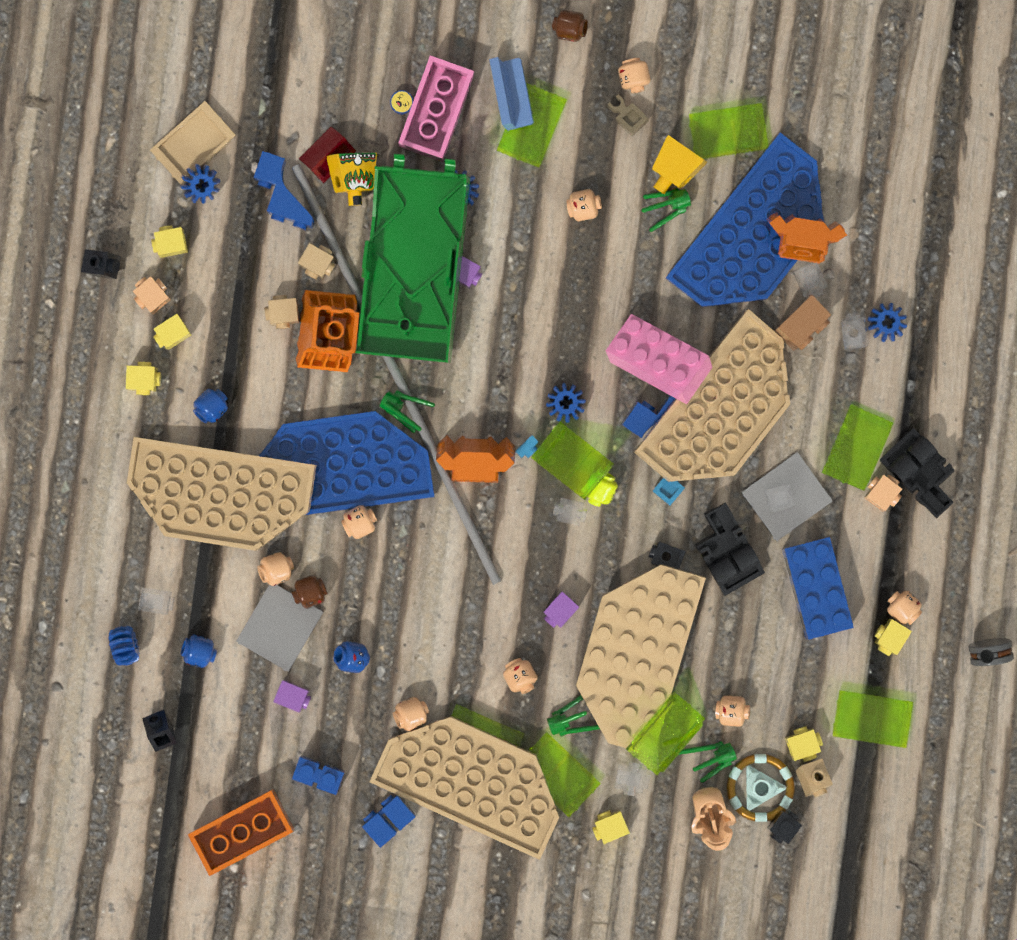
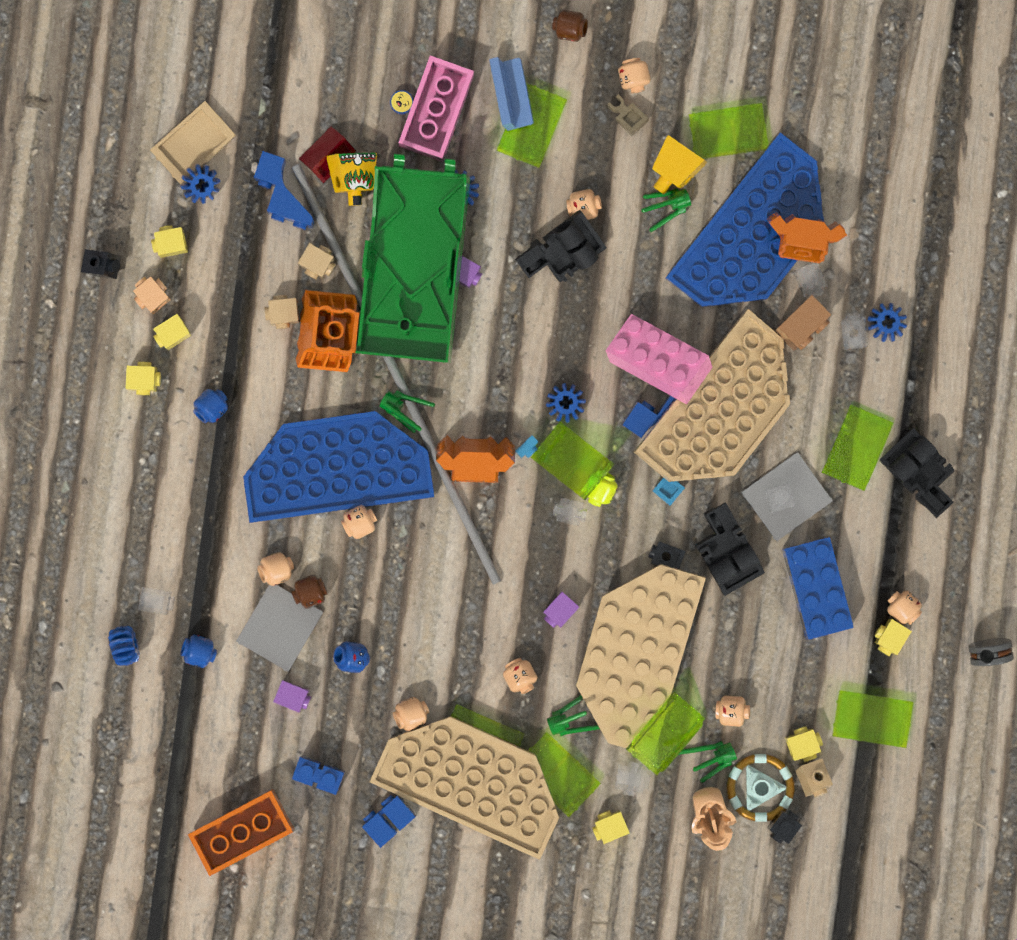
tan plate [127,437,317,551] -> none
black brick [142,709,177,752] -> none
light nougat brick [864,475,902,512] -> none
none -> black plate [515,210,607,282]

